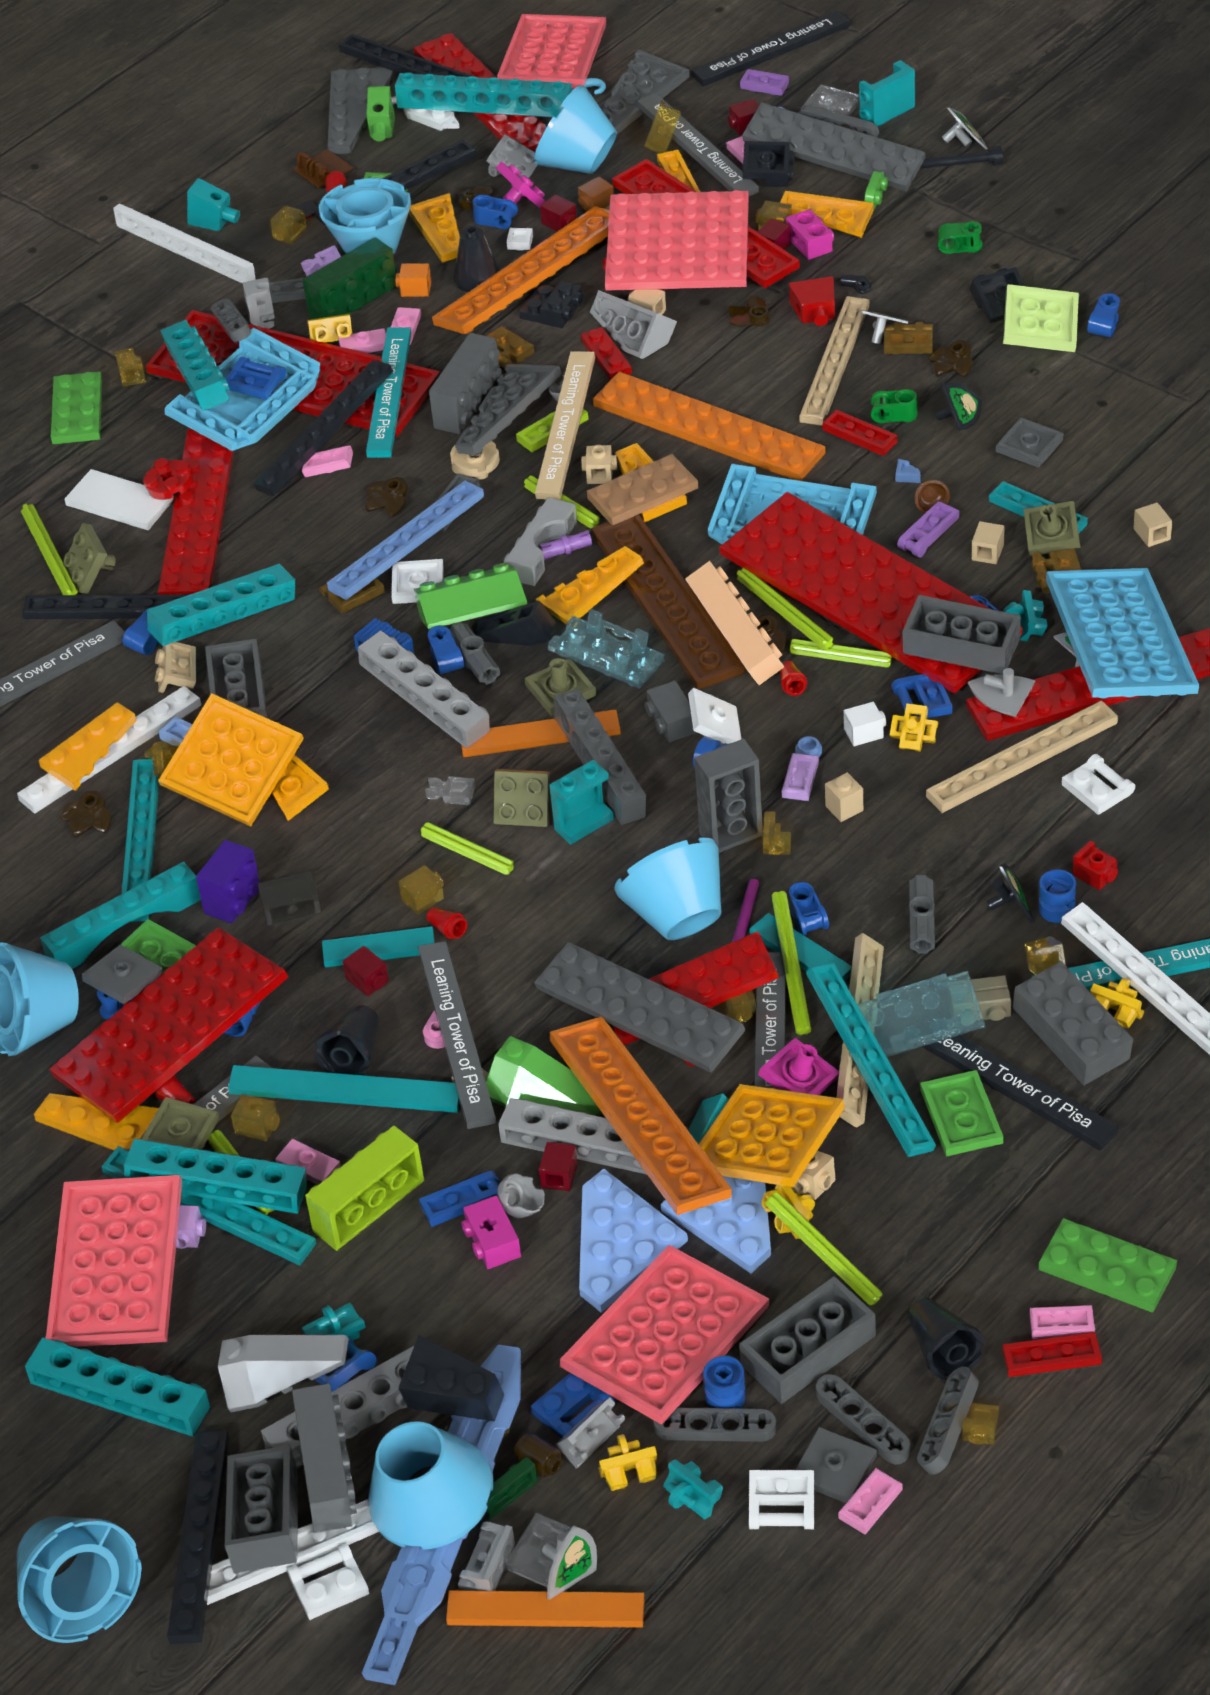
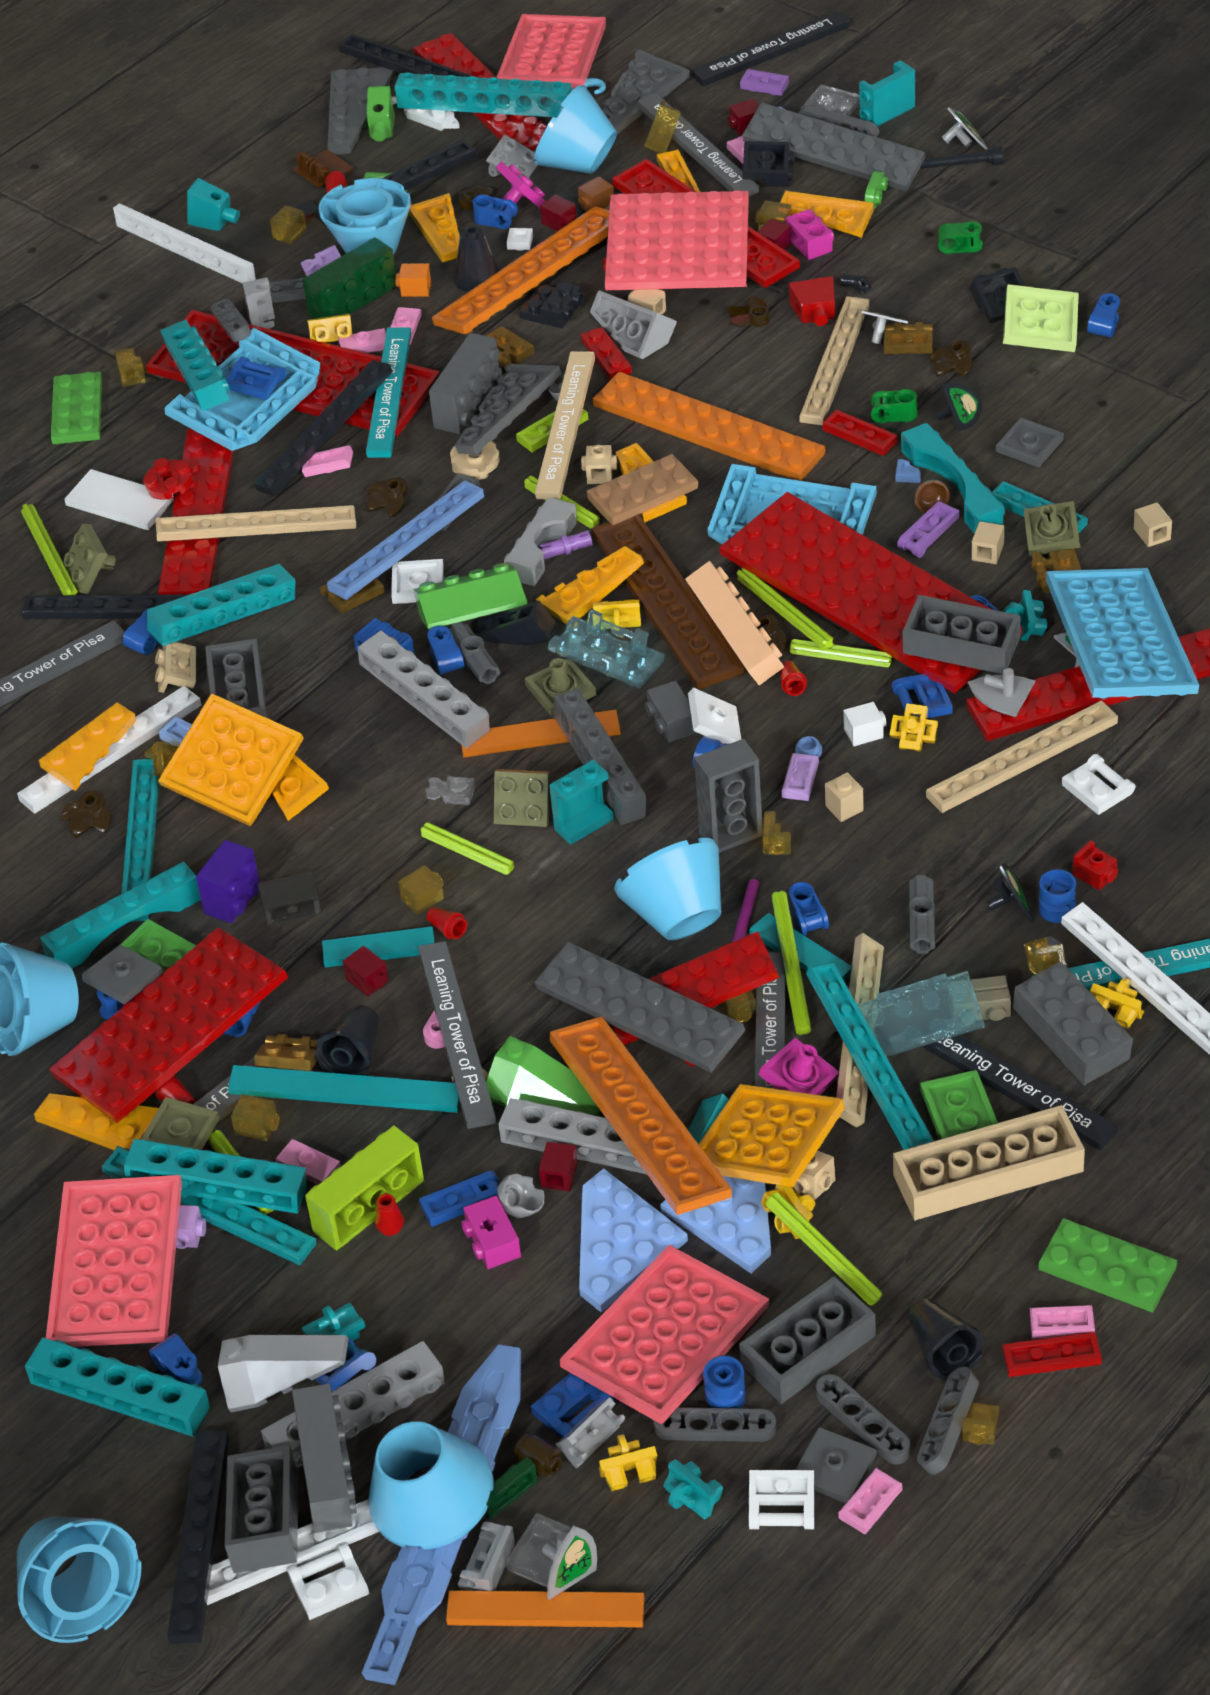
black wedge [398,1335,504,1421] -> none
none -> blue piece [149,1333,203,1386]
none -> tan tile [155,505,356,541]
none -> pearl gold plate [255,1034,318,1071]
none -> red cone [375,1193,405,1236]
none -> yellow hips [593,599,641,631]
none -> tan brick [893,1105,1085,1220]
none -> teal arch [901,423,1005,534]

